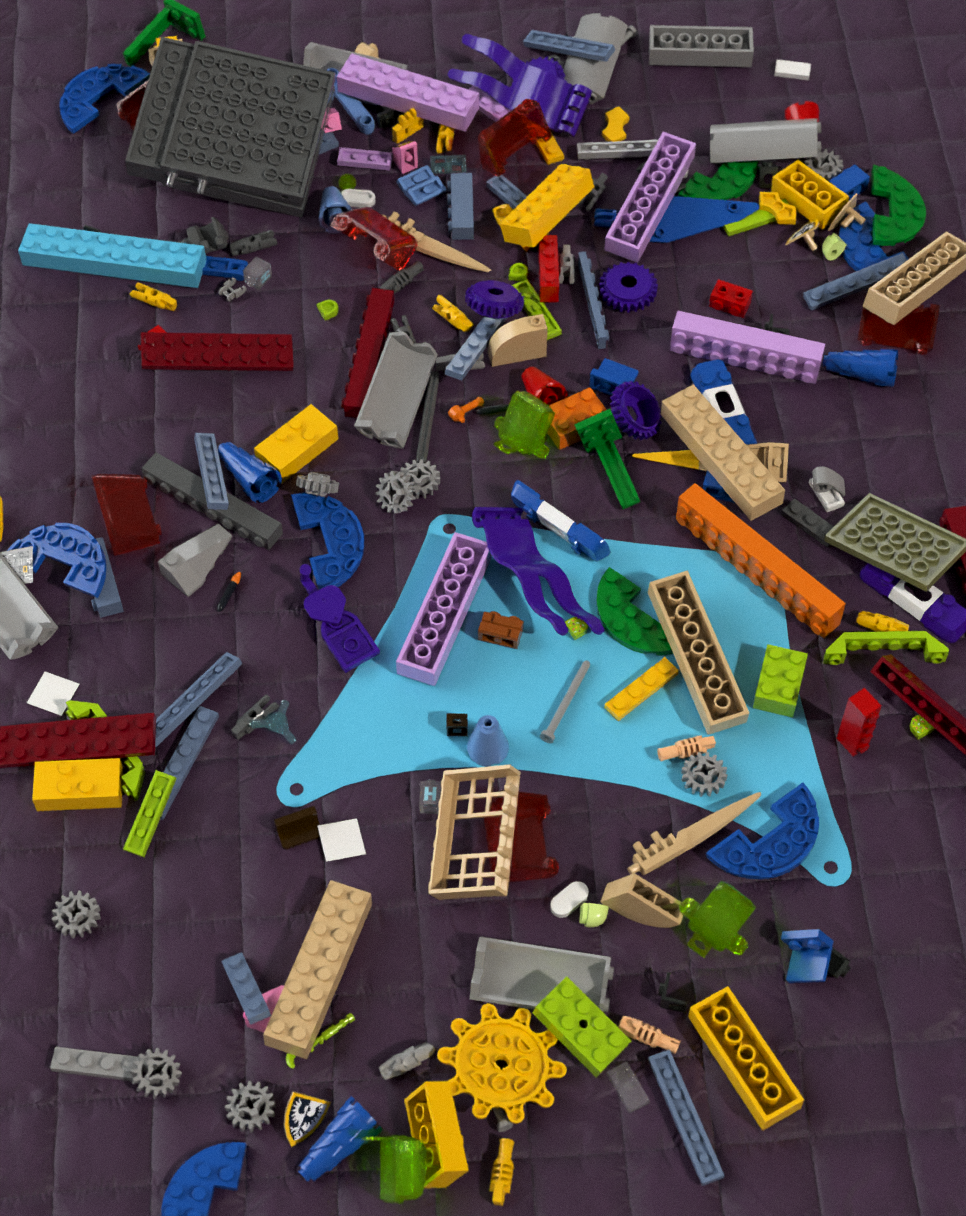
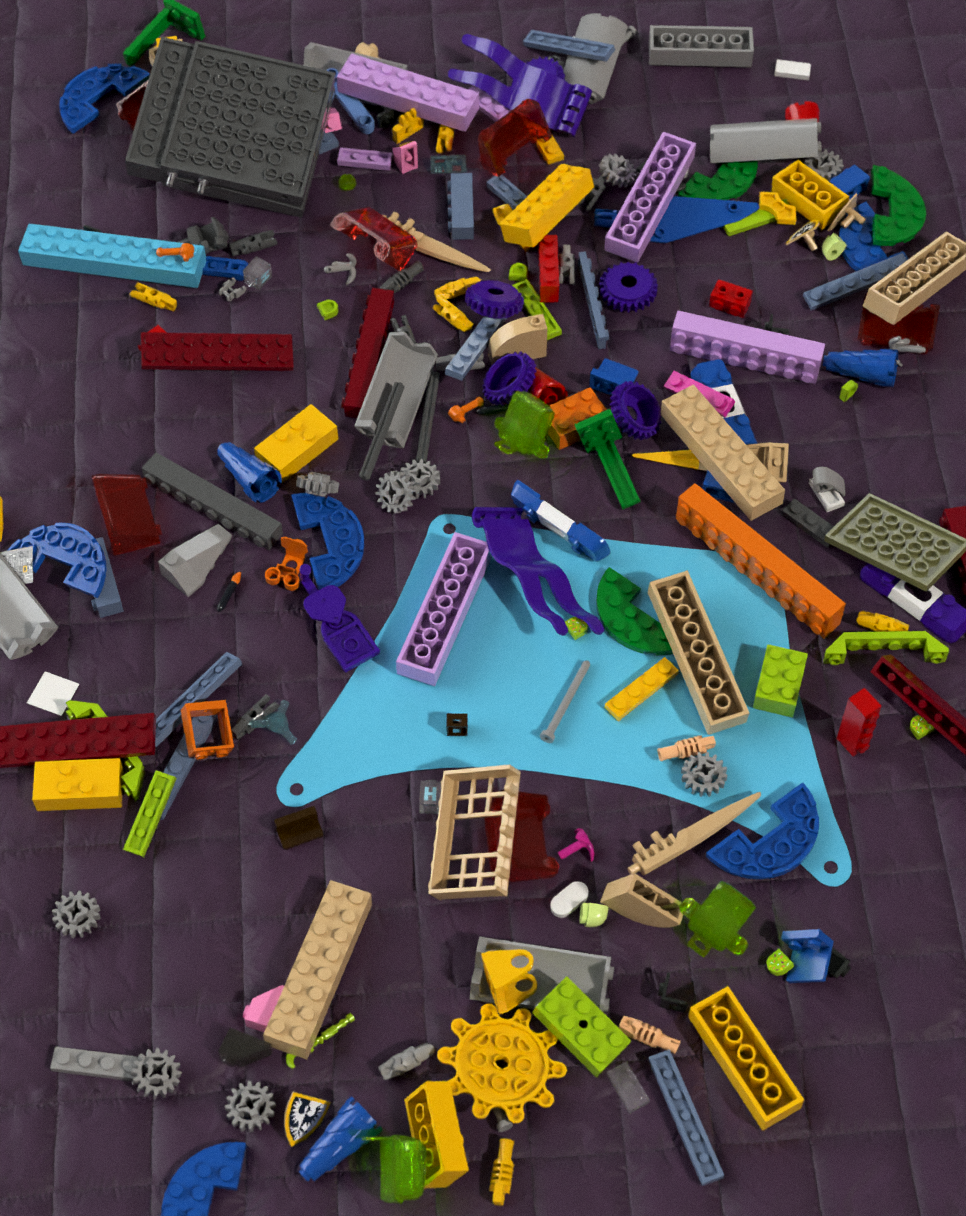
sand blue plate [194,433,229,510] -> none
sand blue plate [222,952,271,1025] -> none
medium blue cone [318,186,354,234] -> none
white sticker [318,818,366,862] -> none
white tile [341,189,375,208] -> none
medium blue slope [397,165,447,206] -> none
medium blue cone [467,715,509,767] -> none
dark orange brick [478,611,524,649] -> none
light grey plate [577,140,658,160] -> none
yellow tile [602,106,629,142] -> none
pearl dark grey bracket [758,161,778,188] -> none
none -> orange piece [156,243,195,262]
none -> orange window [181,700,234,760]
none -> clear smoke slope [218,1028,273,1067]
none -> orange piece [265,536,308,591]
none -> light grey piece [324,253,356,285]
none -> dark grey axle [359,382,405,481]
none -> yellow hinge [434,276,481,299]
none -> yellow hose [481,949,538,1015]
none -> dark purple gear [482,351,537,406]
none -> dark pink plant [558,828,594,862]
none -> light grey gear [599,154,637,188]
none -> dark pink plate [664,371,735,417]
none -> lime tile [767,949,794,976]
none -> lime tile [839,380,858,402]
none -> light grey piece [888,336,926,367]

